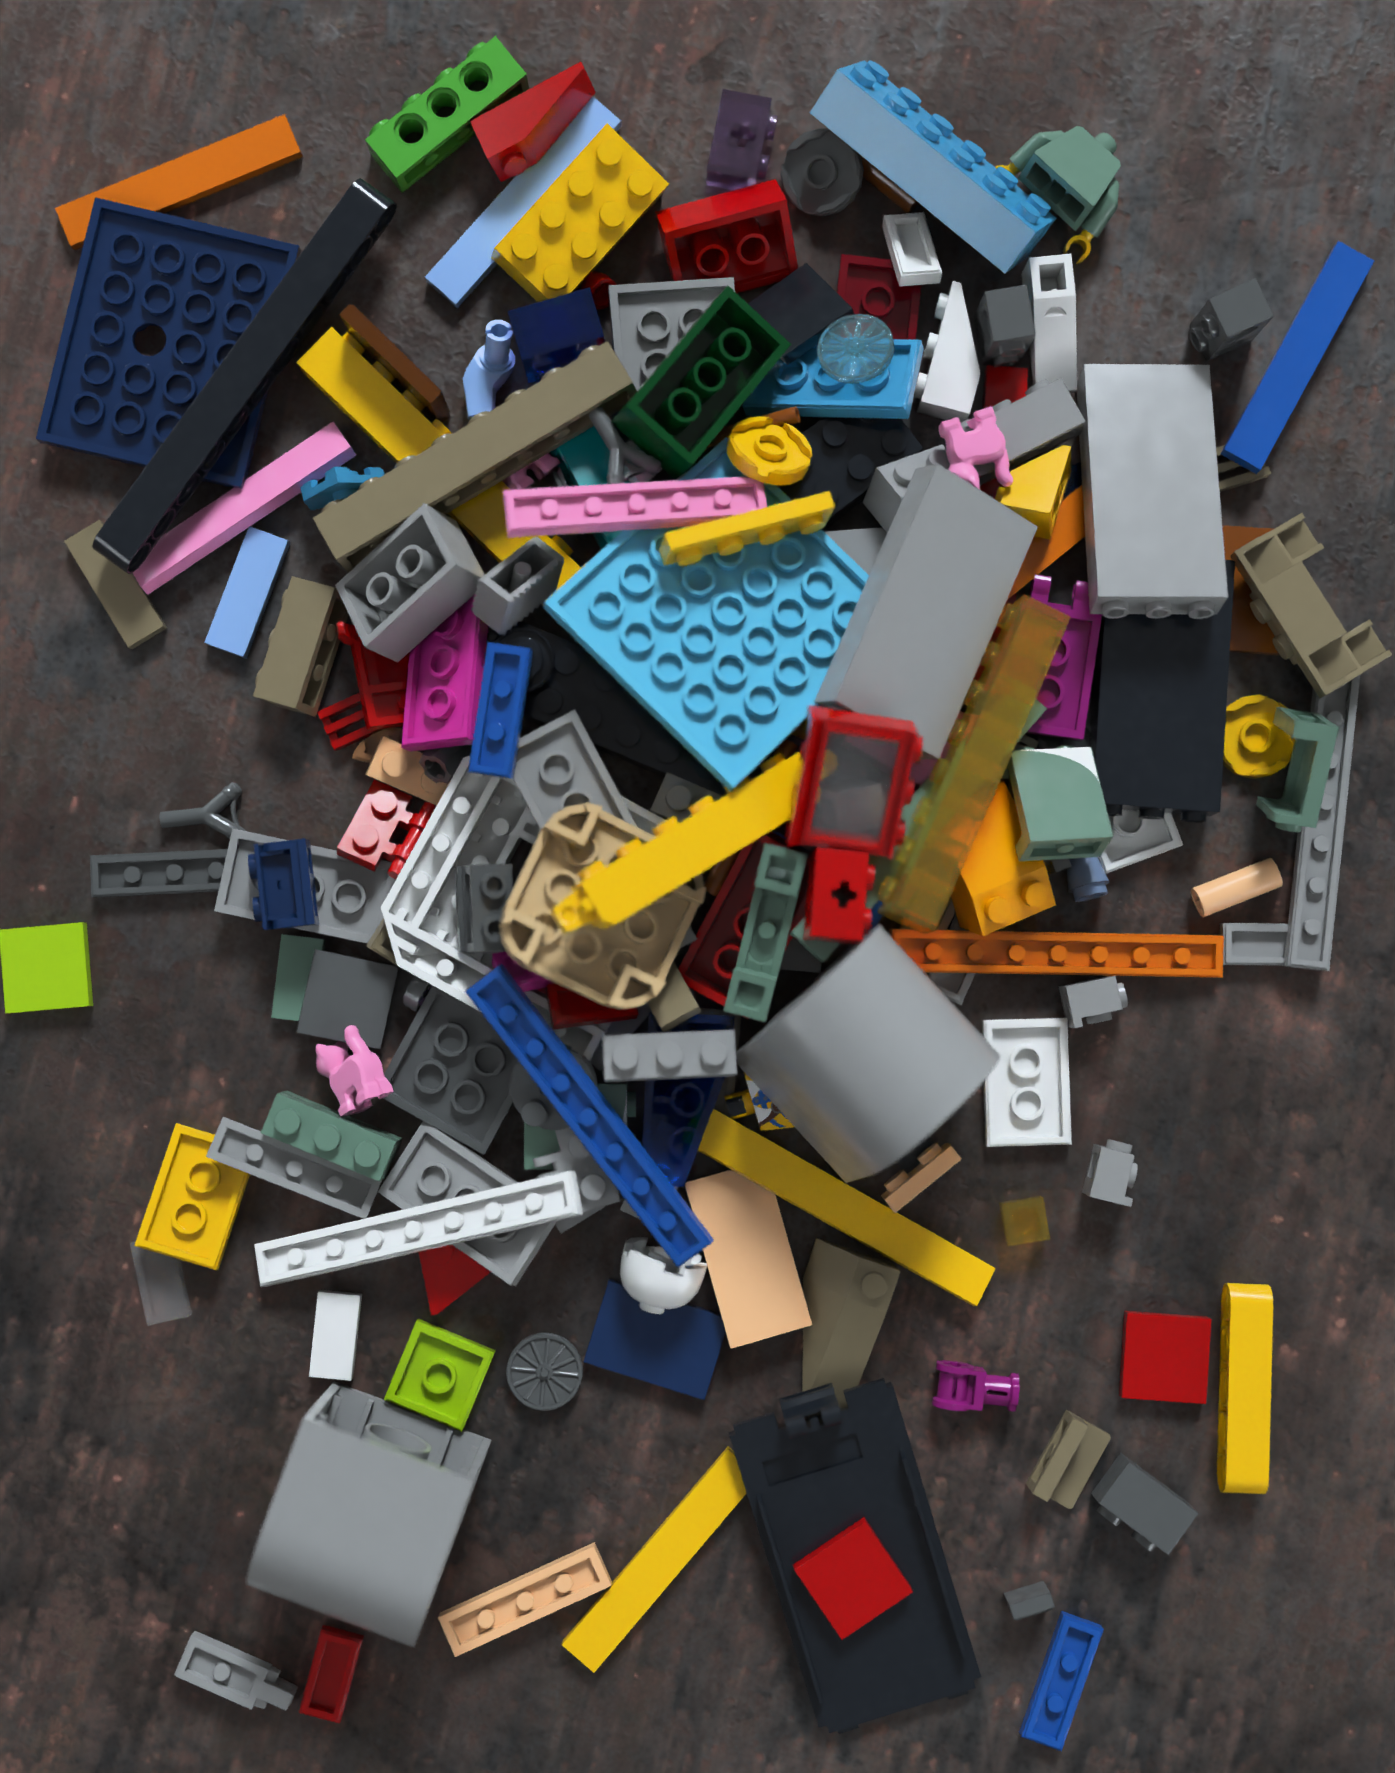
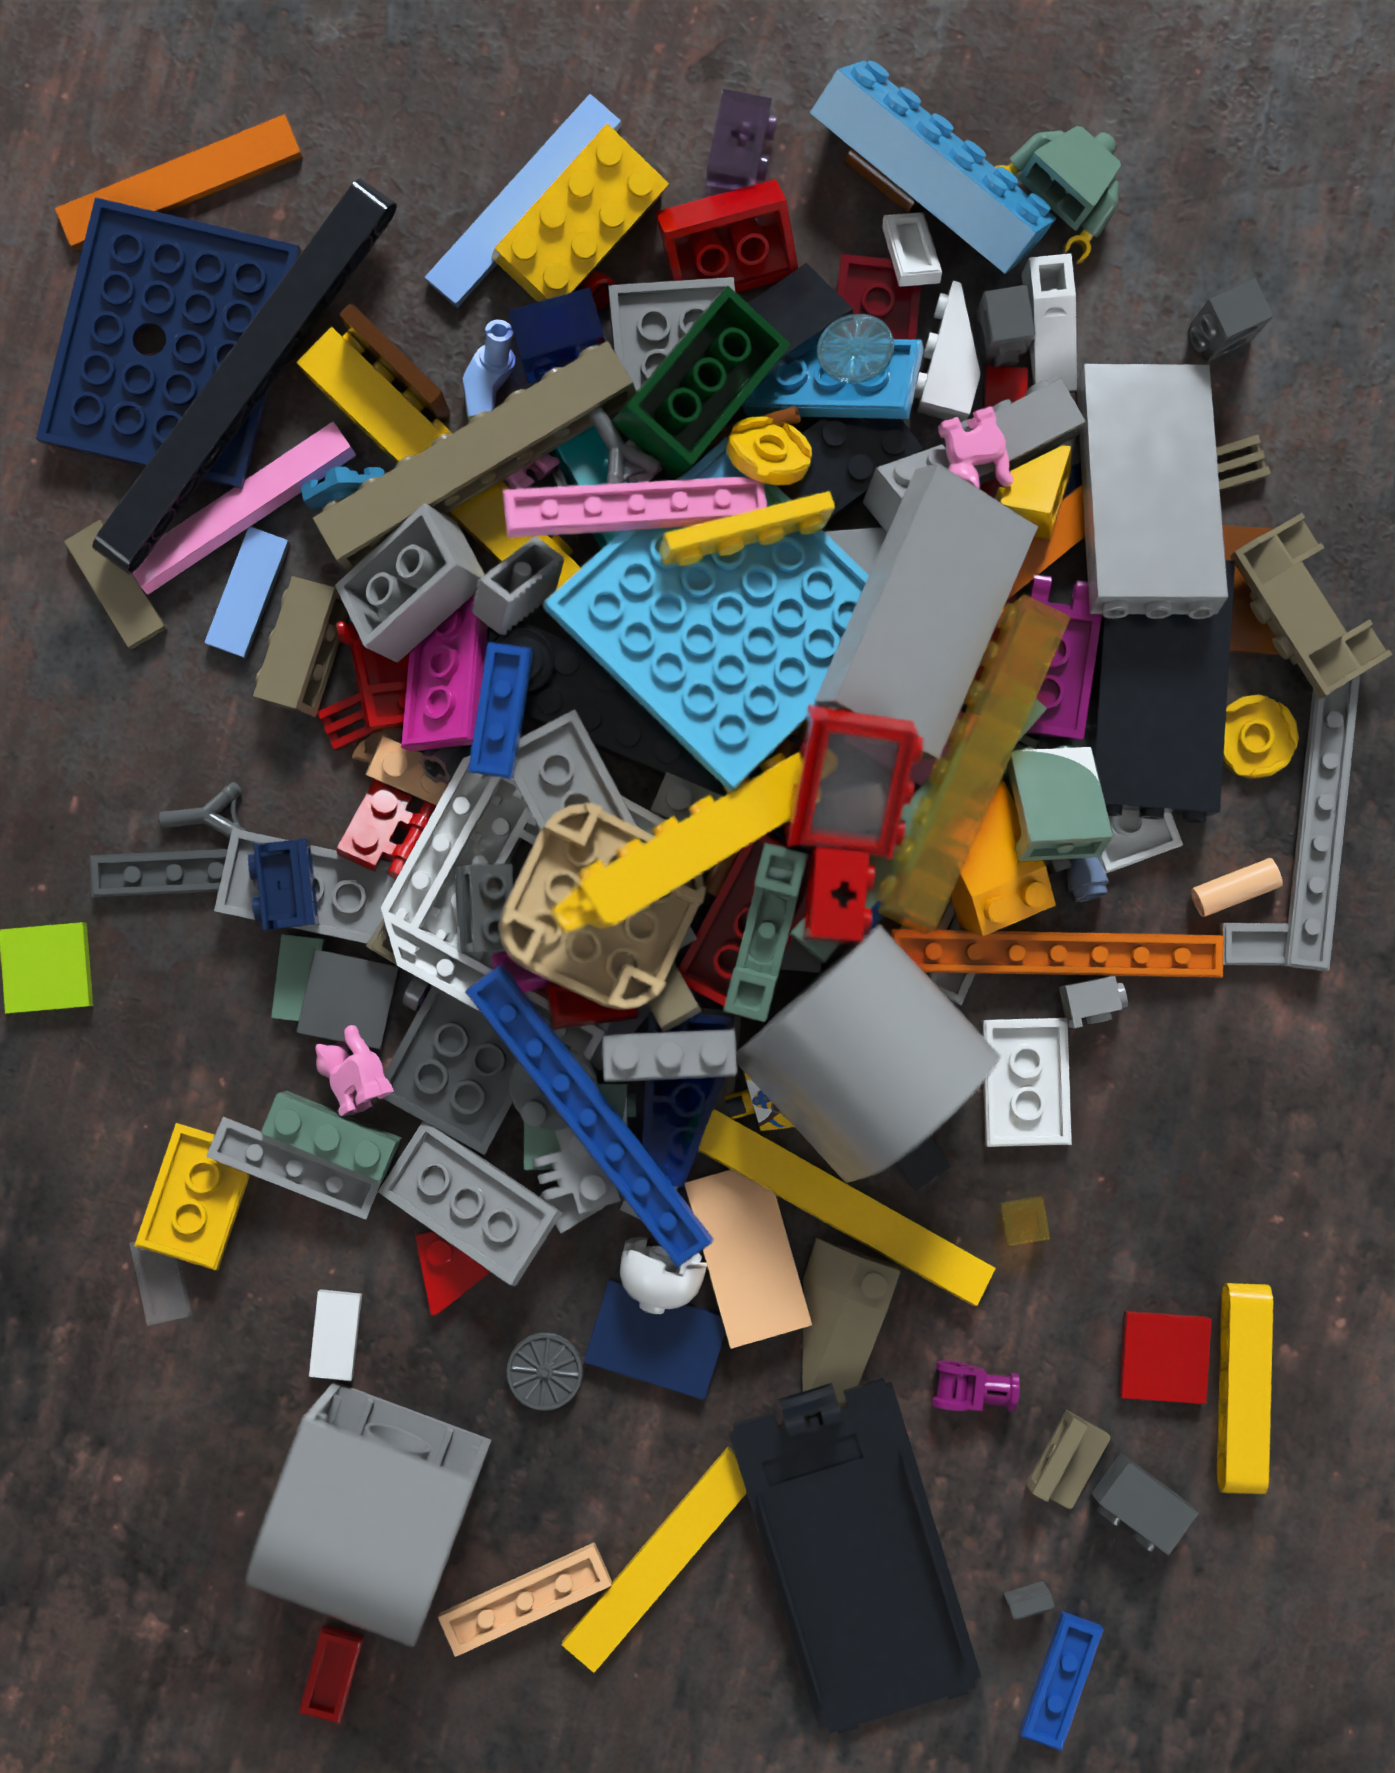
light grey hinge [174,1631,298,1710] -> none
white tile [254,1171,583,1287] -> none
bright green brick [365,36,529,193] -> none
lime tile [384,1318,496,1432] -> none
red slope [470,62,596,182] -> none
dark grey tile [780,128,864,217] -> none
red tile [793,1517,913,1640] -> none
light nougat plate [881,1142,962,1213] -> none
light grey brick [1082,1139,1138,1207] -> none
blue tile [1220,241,1374,474] -> none
sand green panel [1256,707,1339,832] -> none

